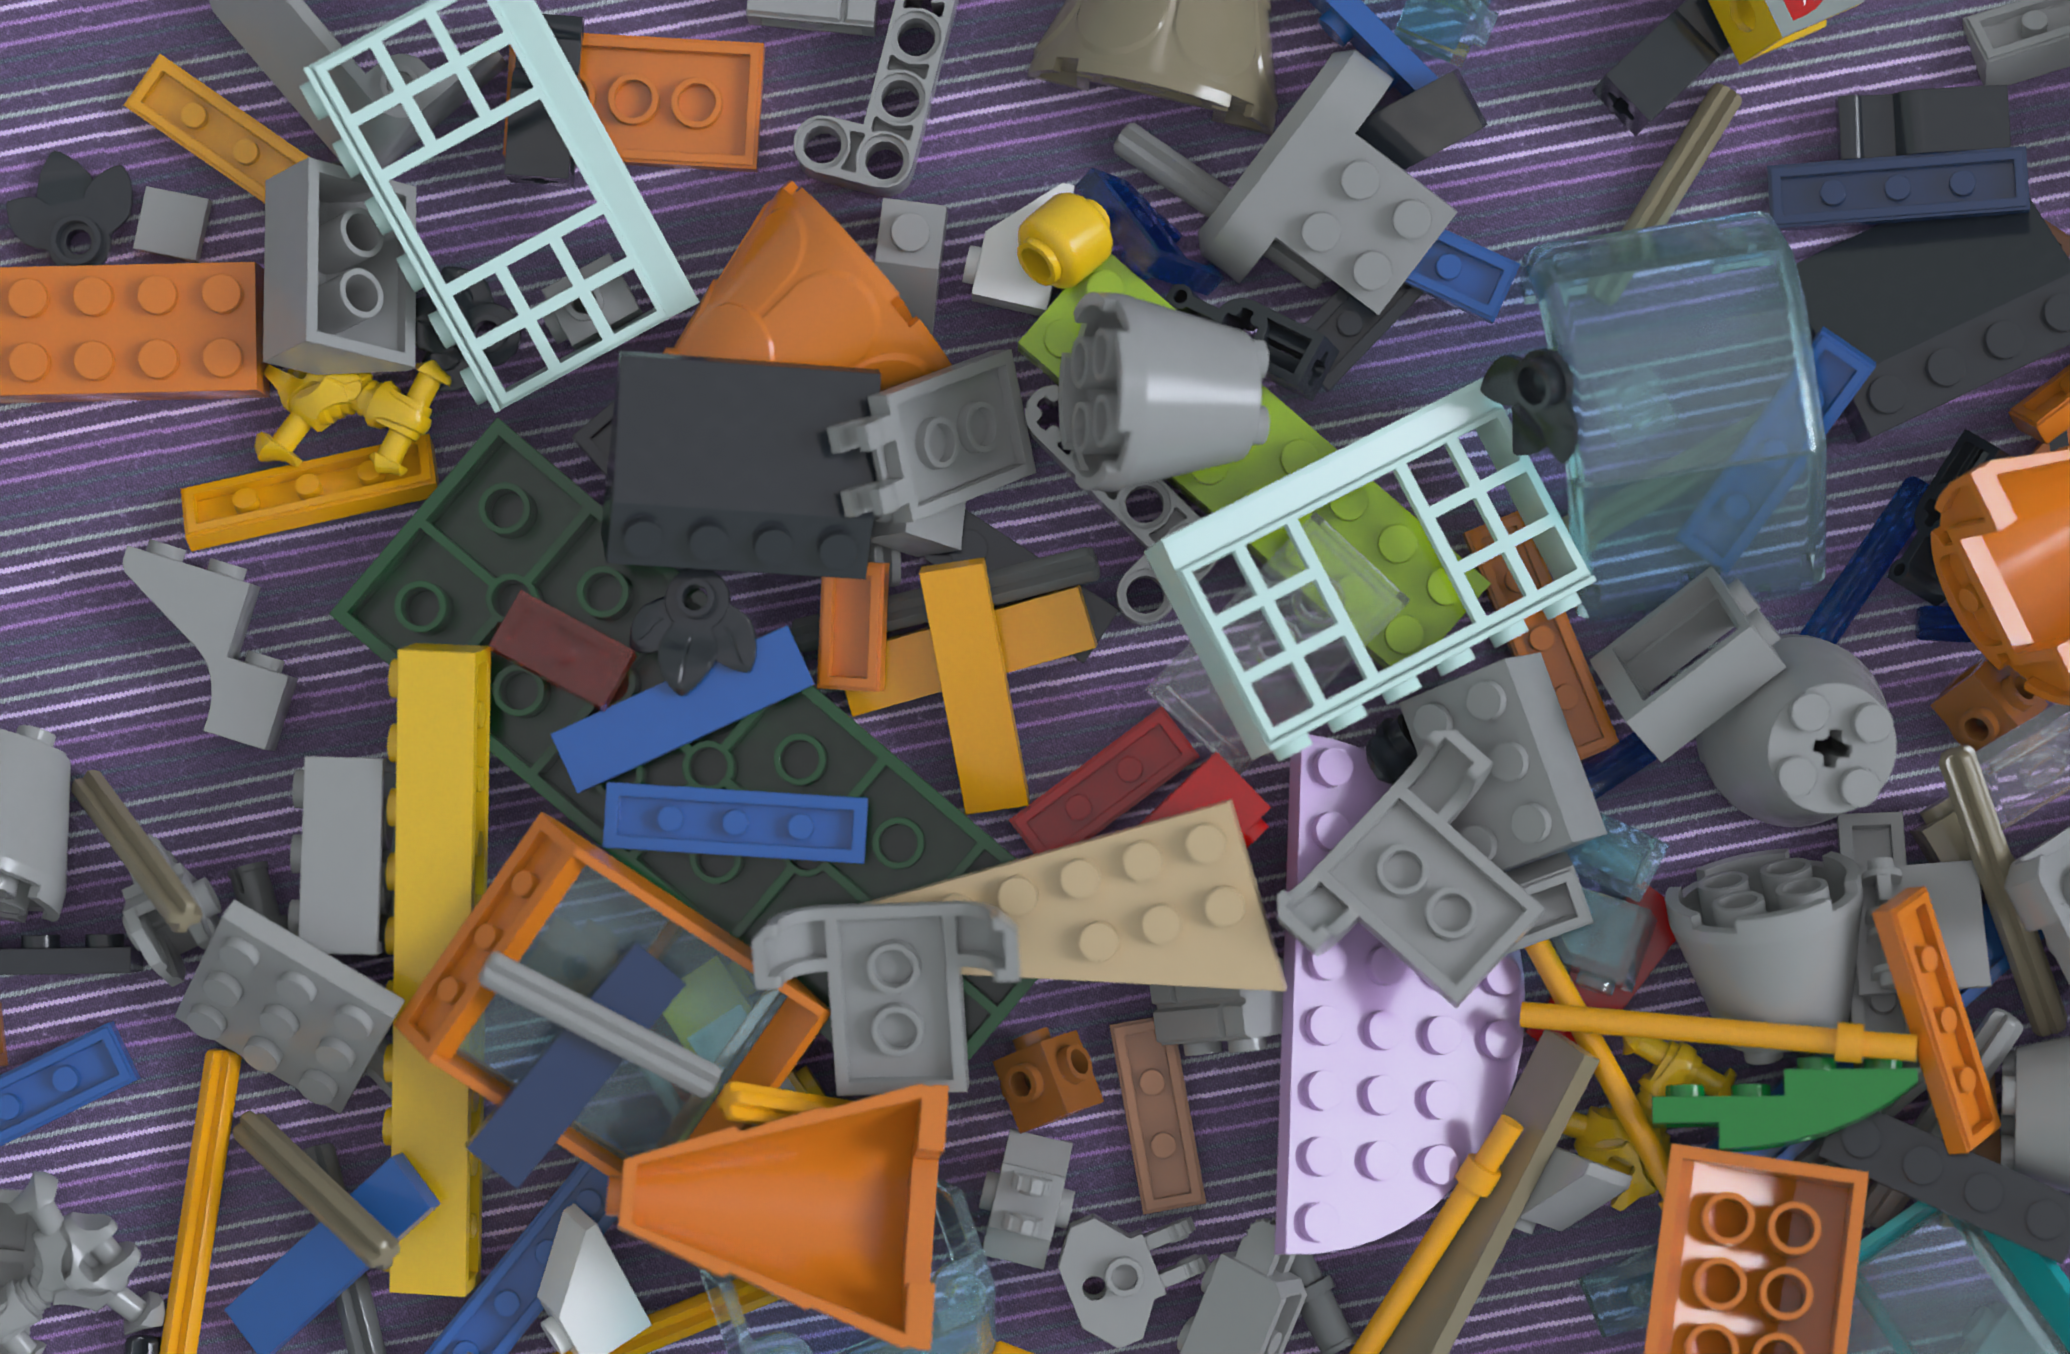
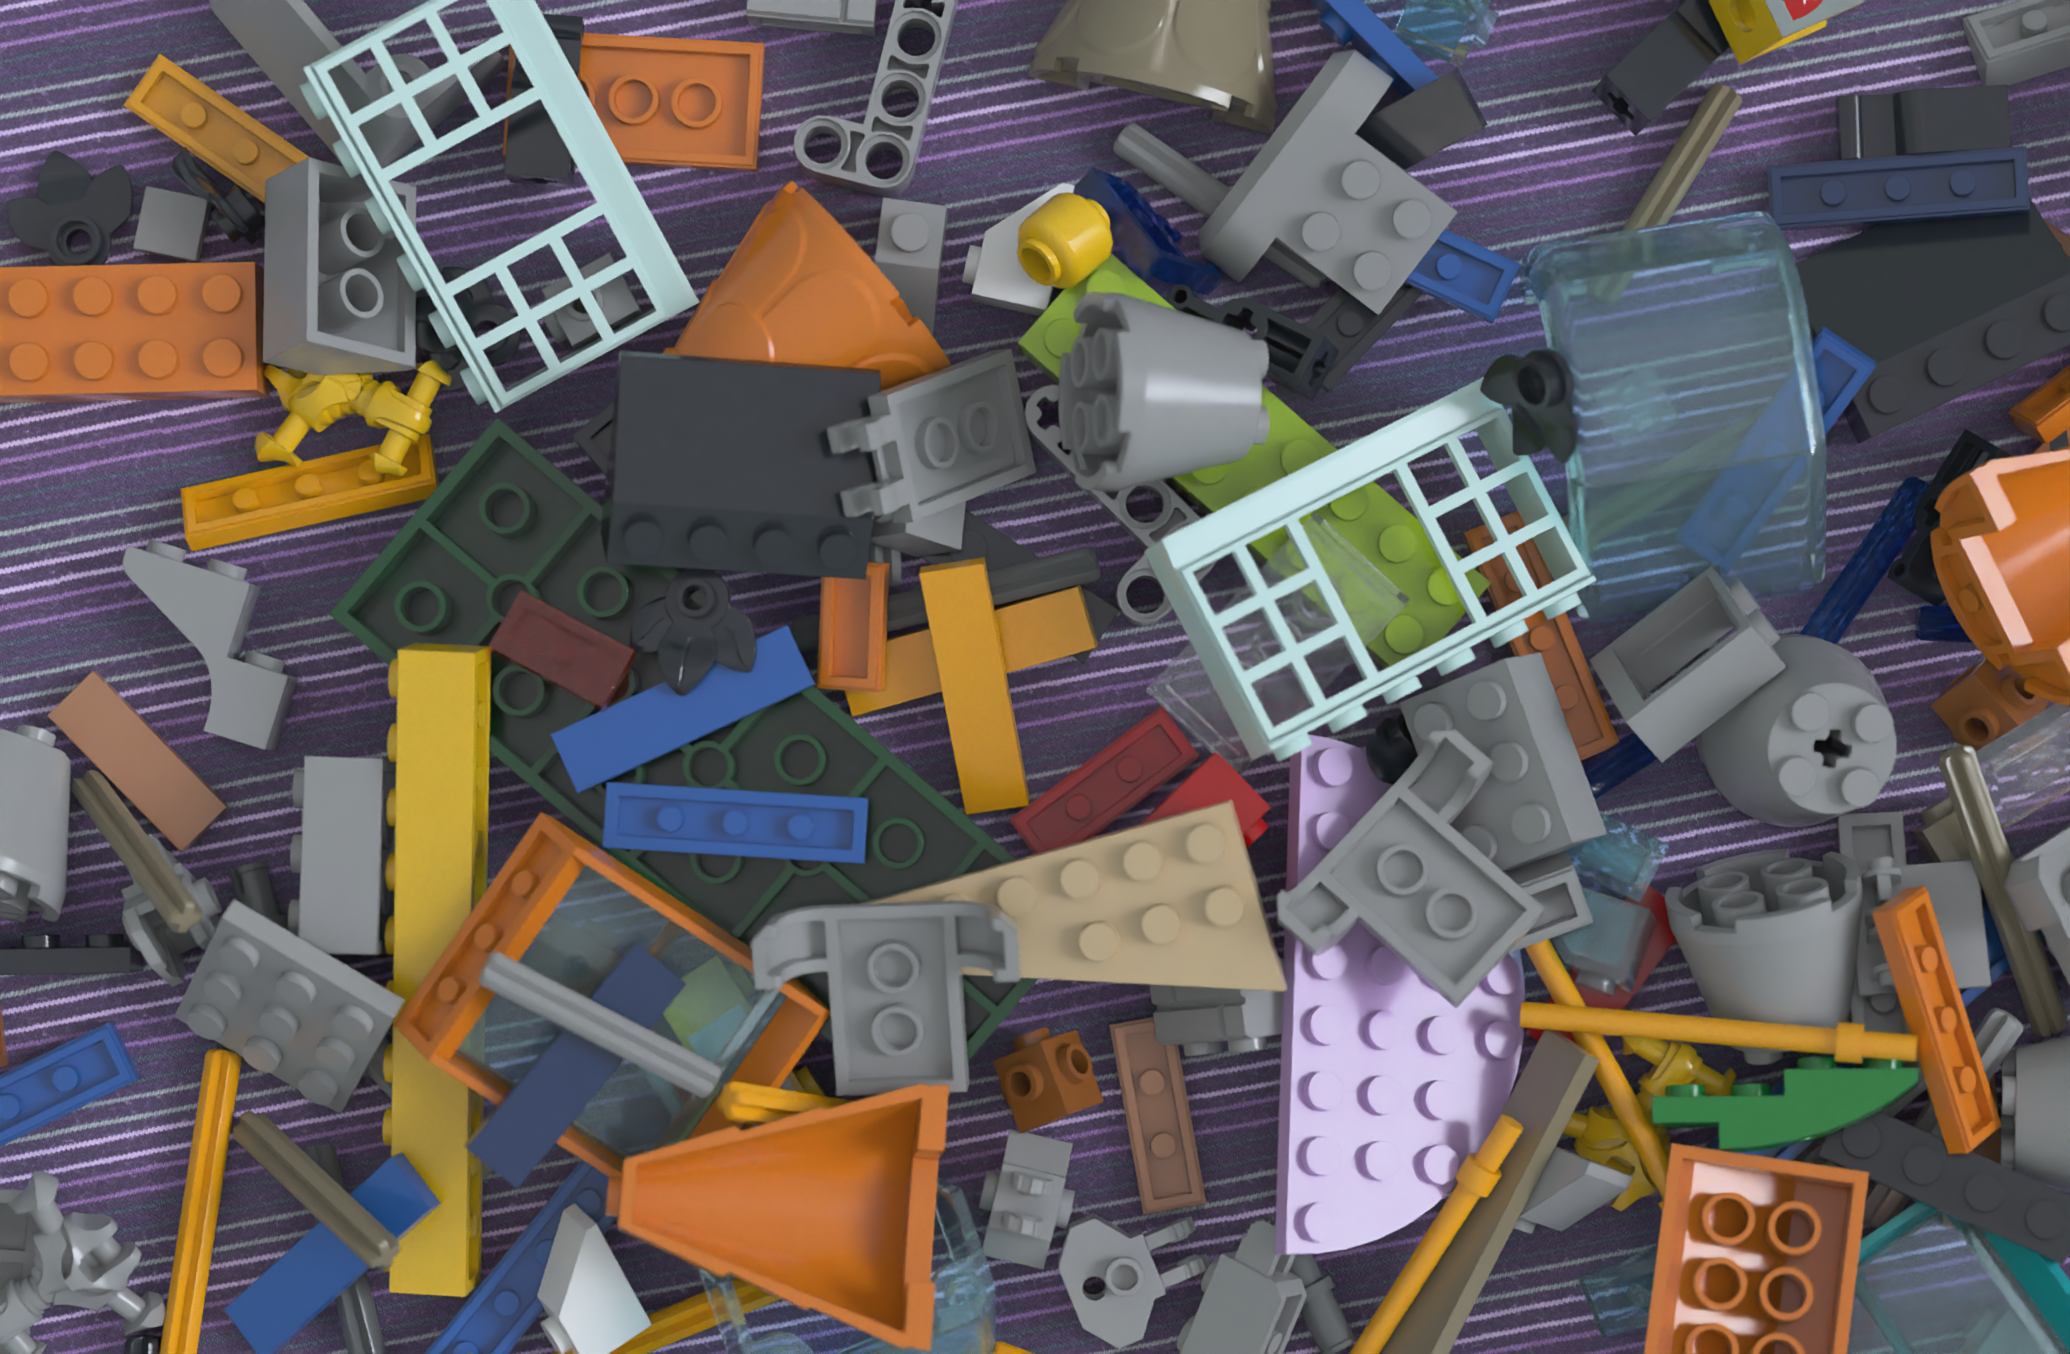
none -> nougat tile [47,671,230,852]
none -> black plate [172,147,265,245]

